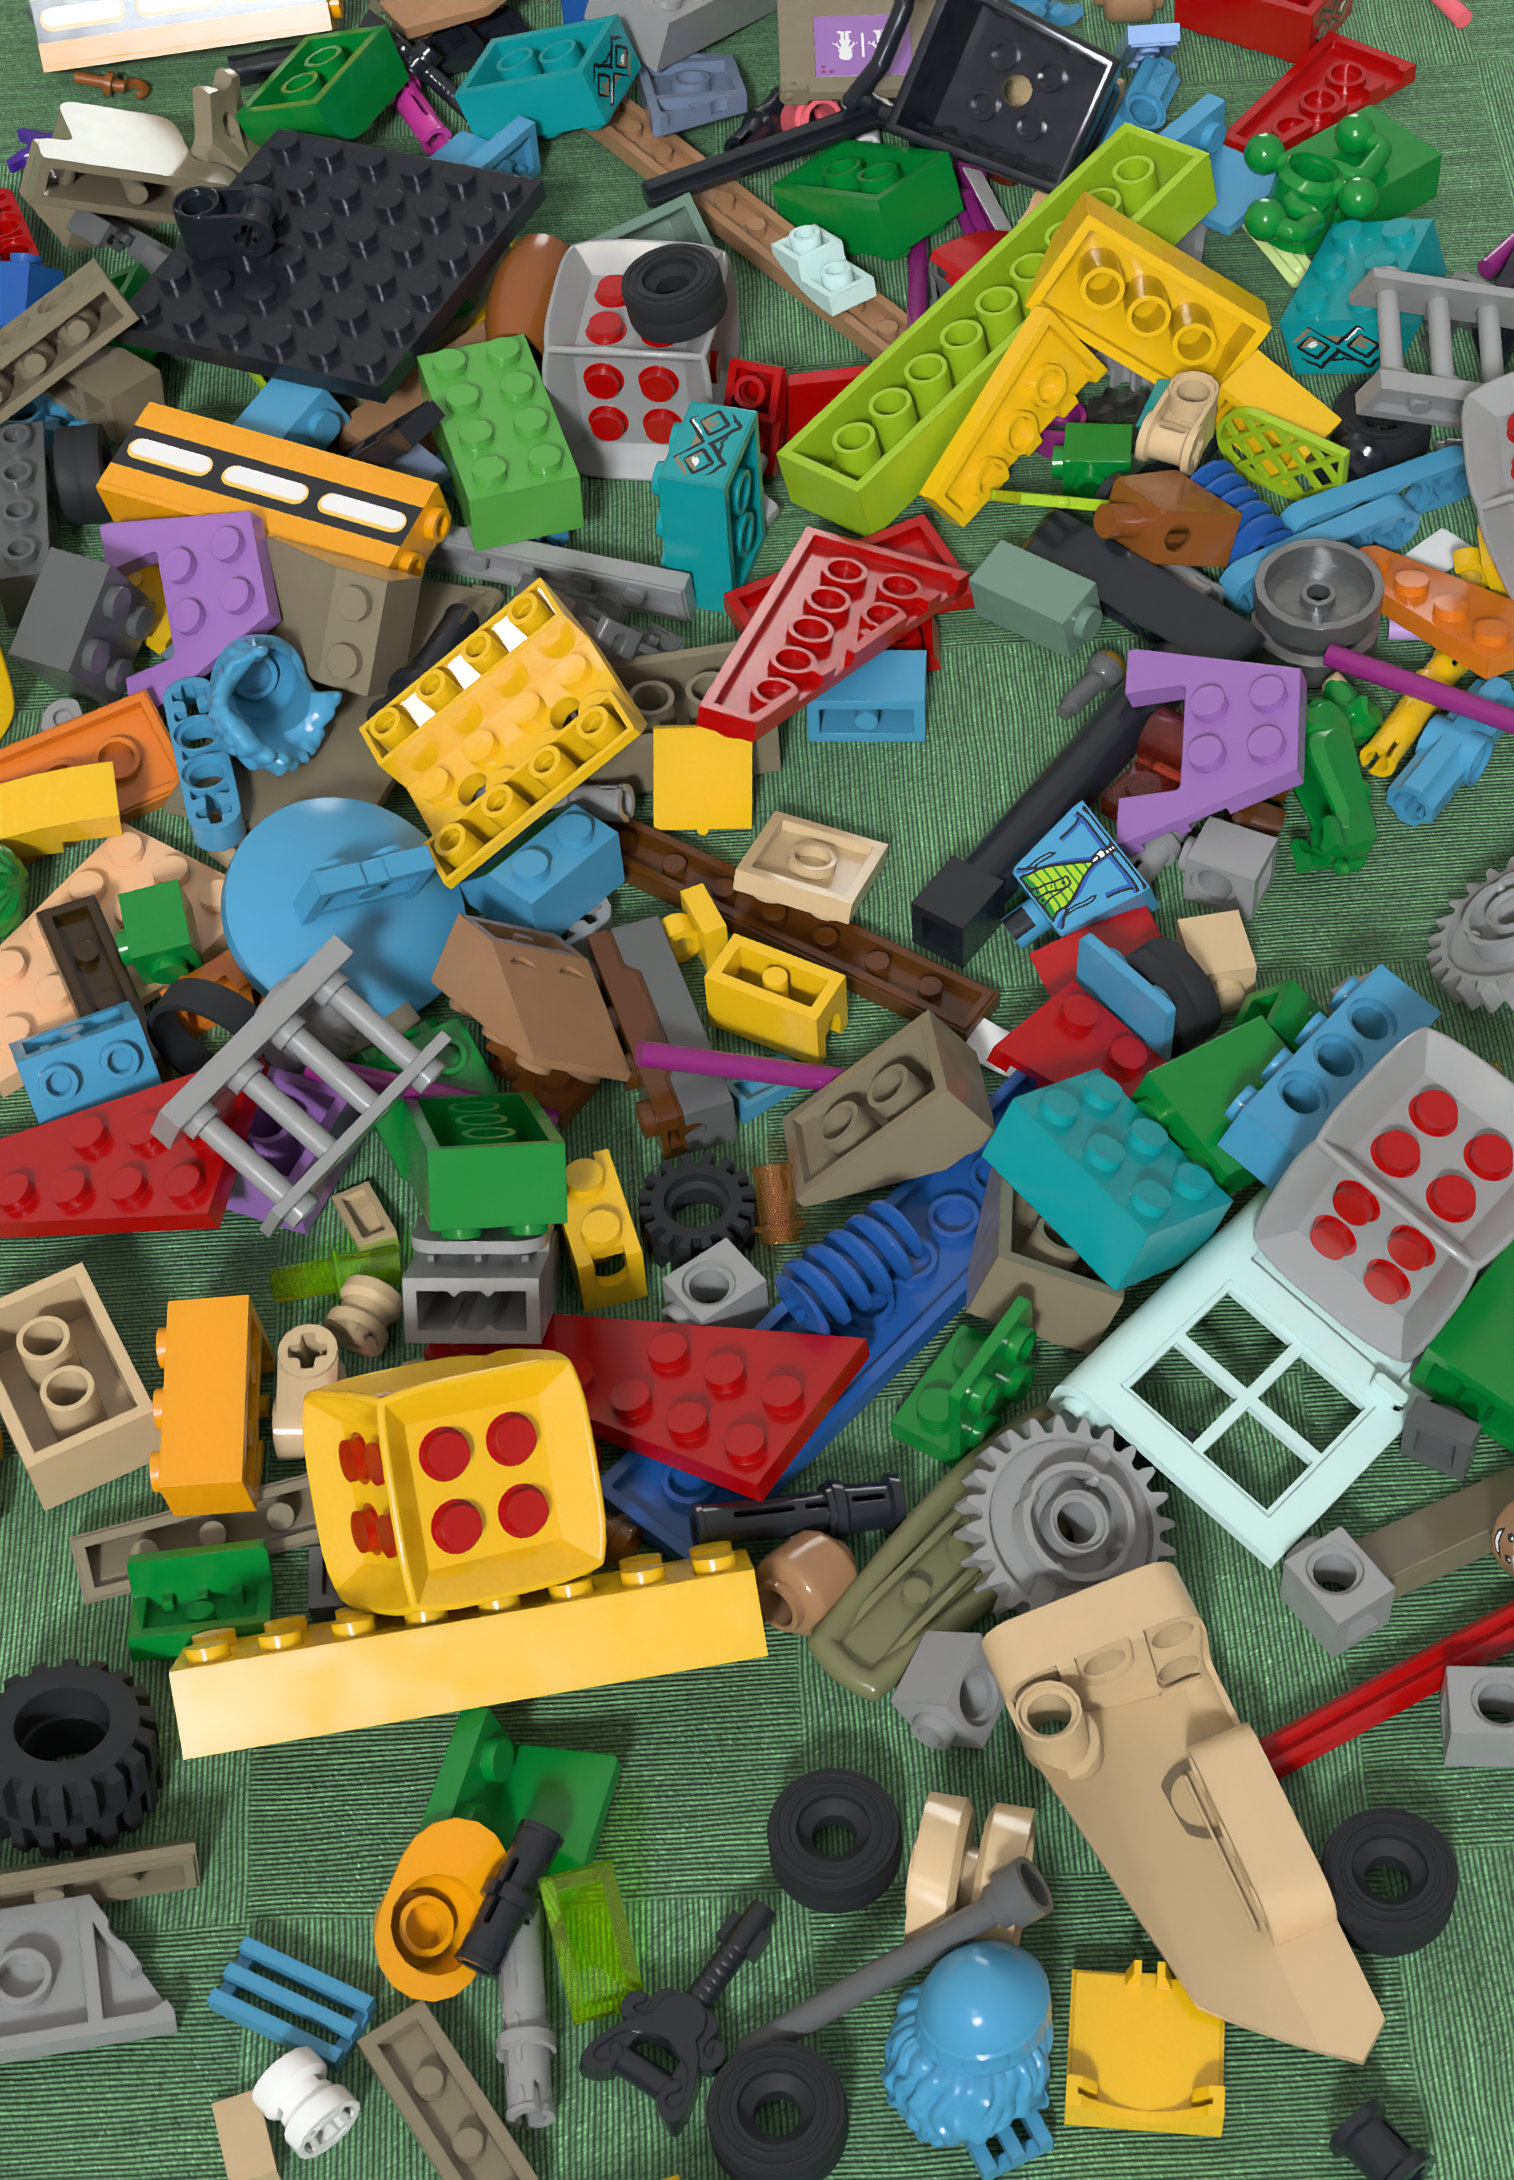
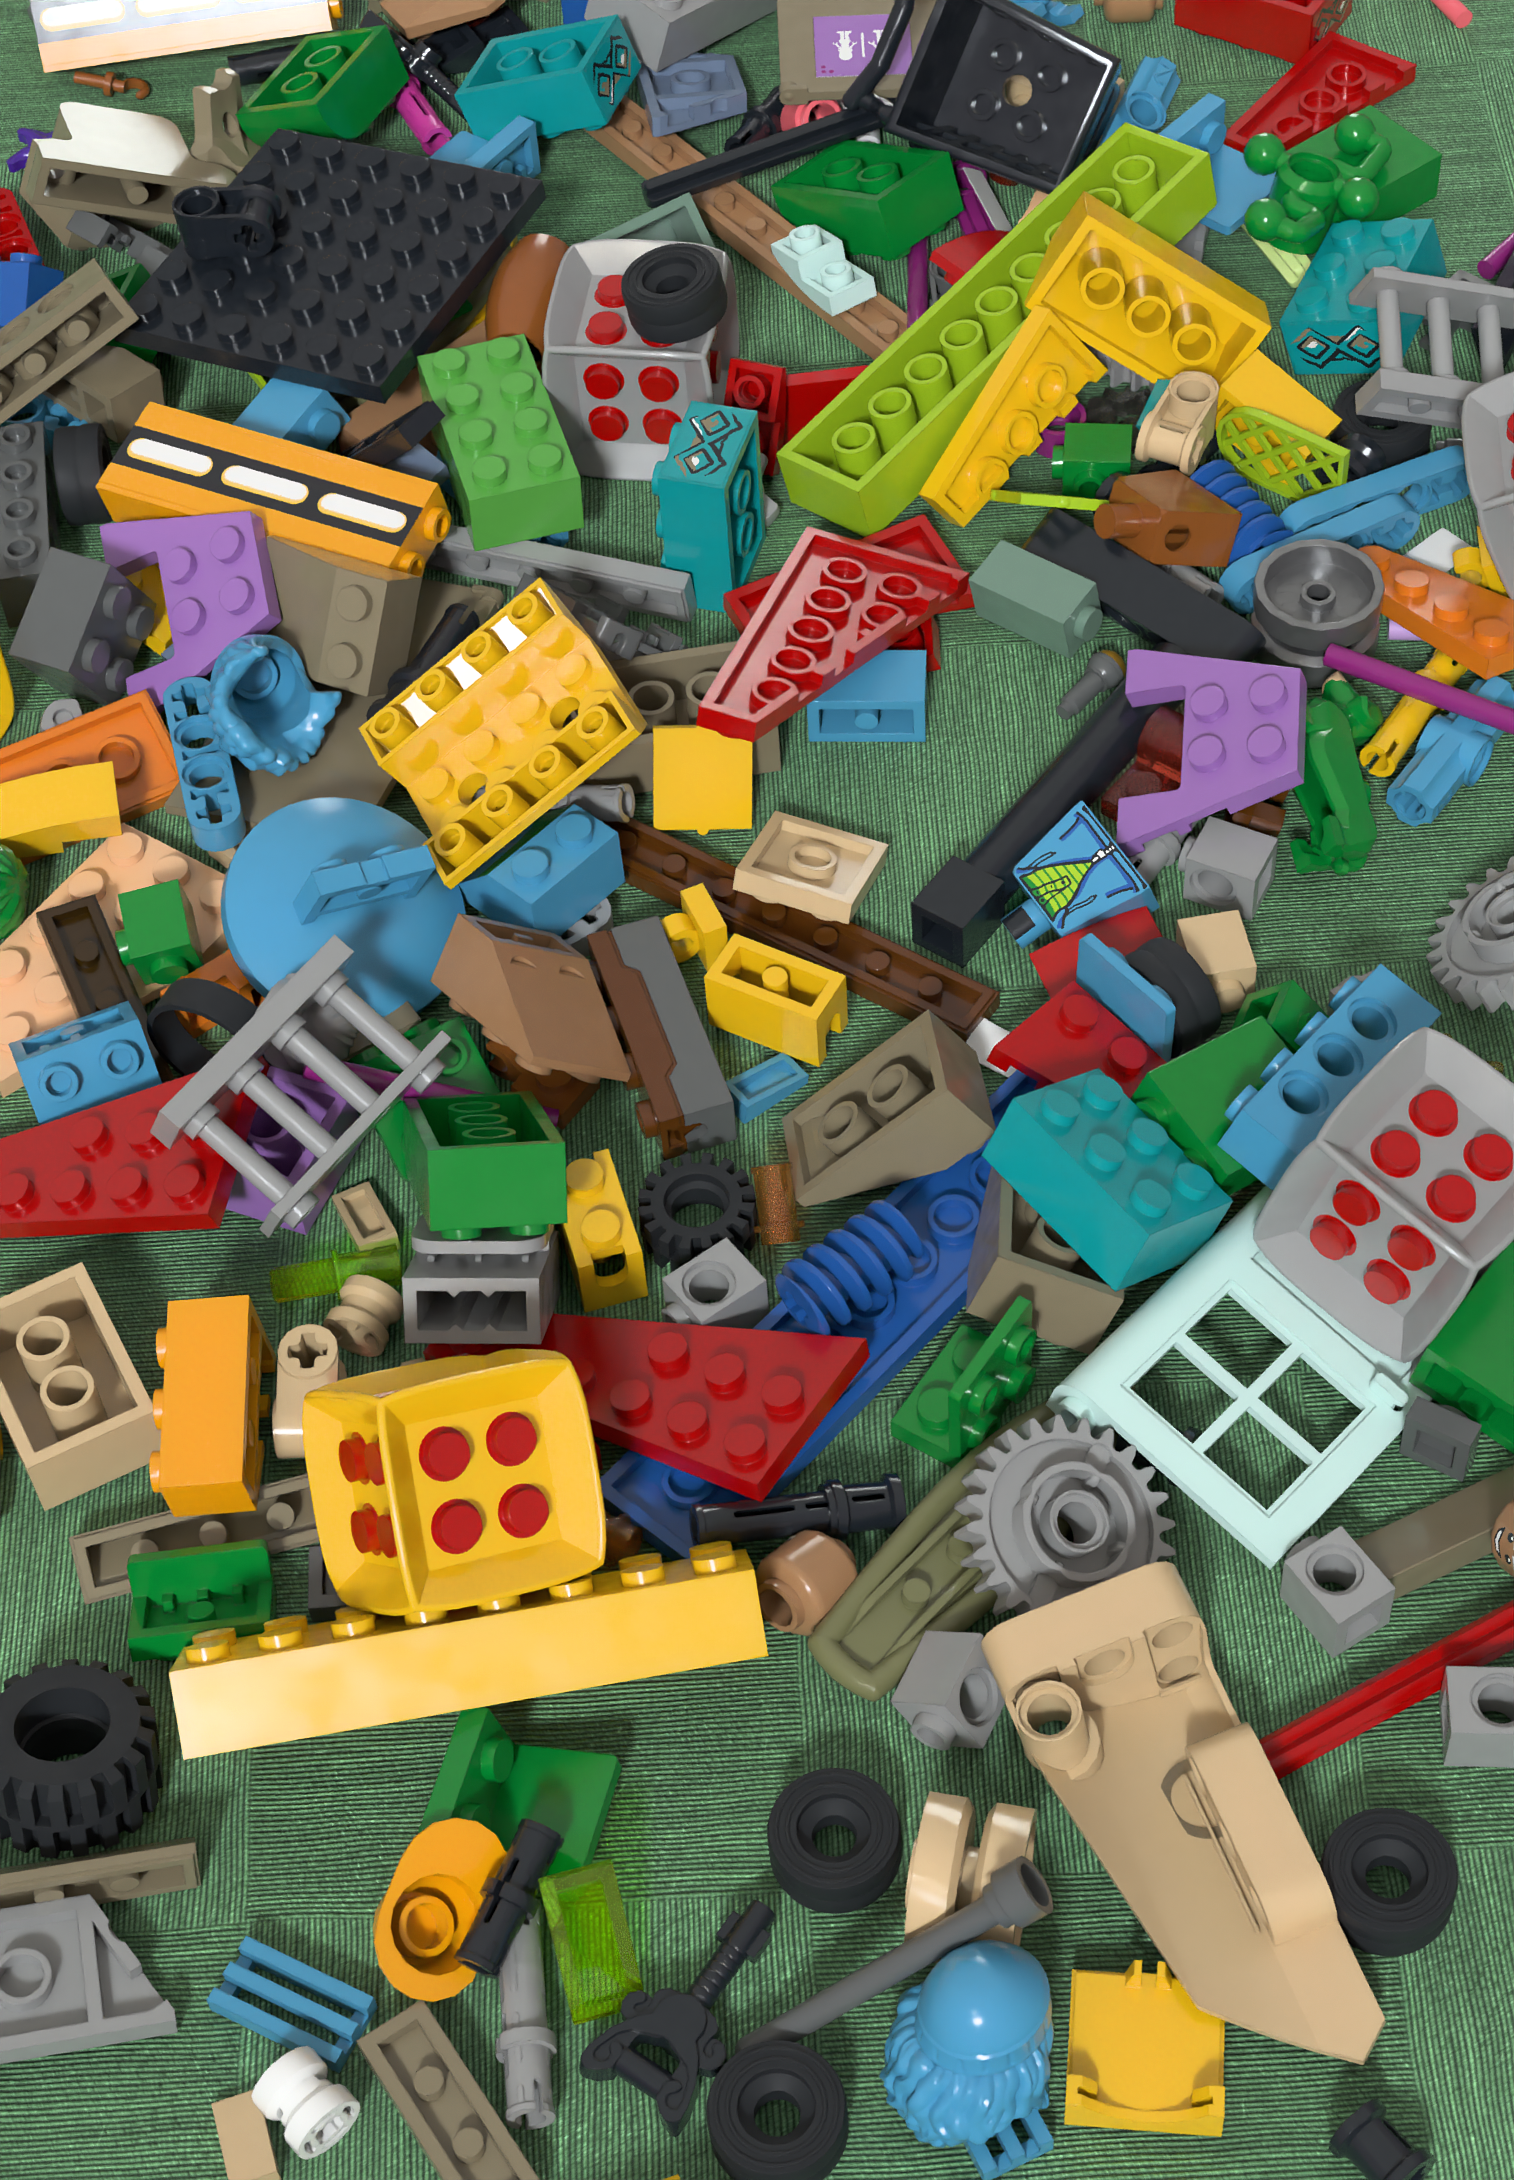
magenta bar [634,1040,848,1090] -> none
light blue tile [1115,23,1180,70] -> none

